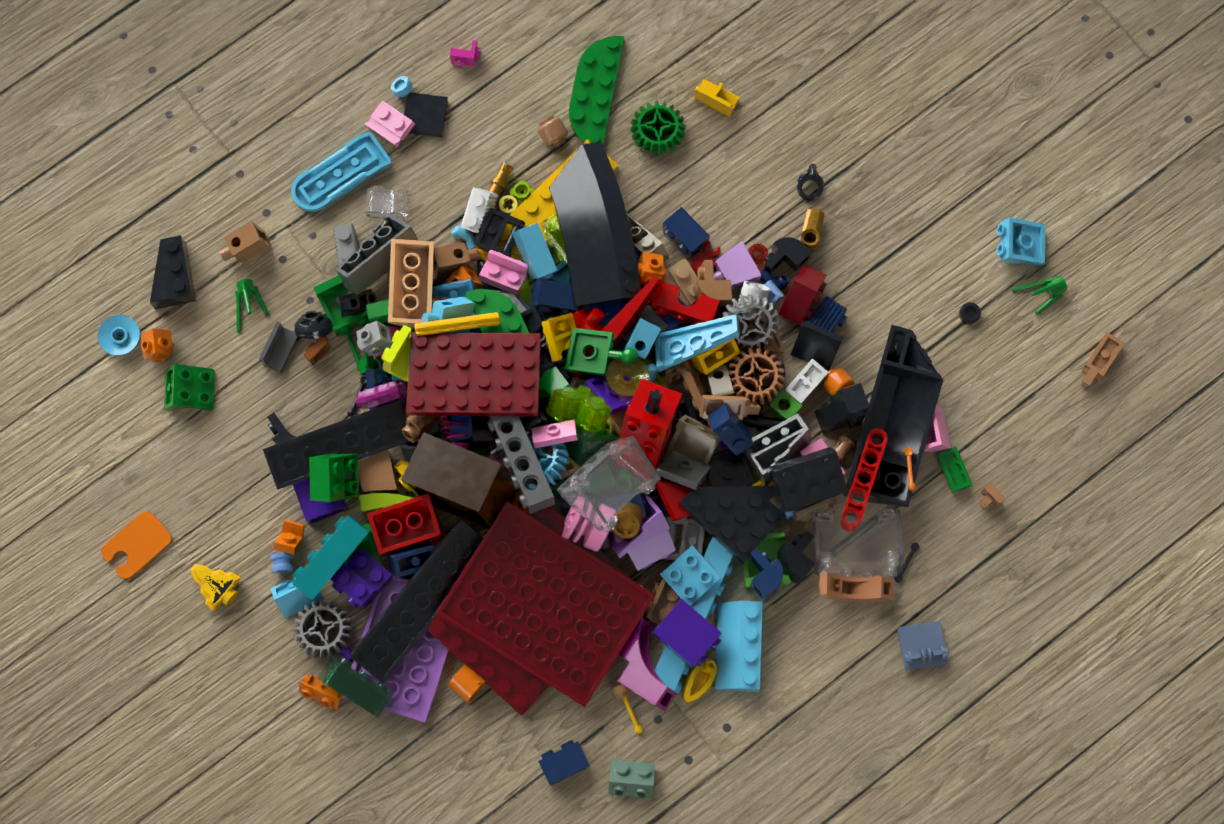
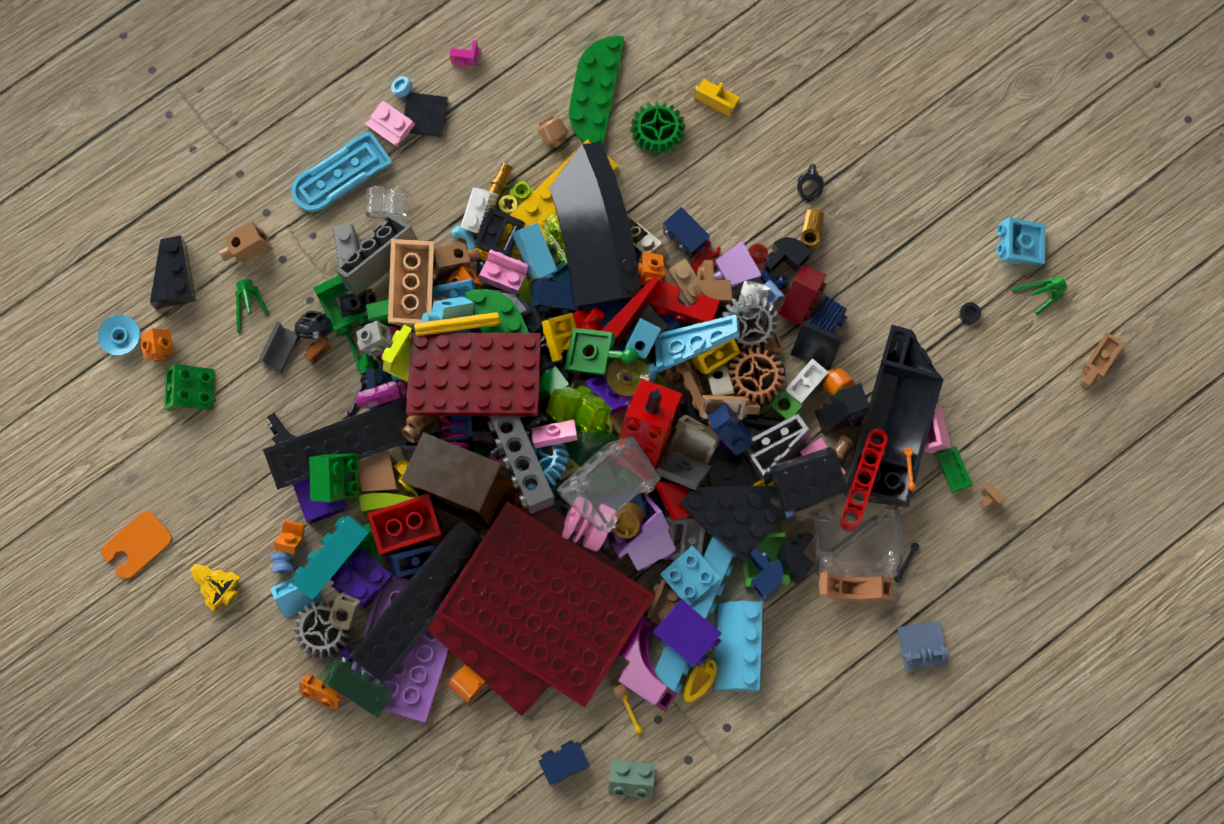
none -> dark tan brick [328,594,361,630]

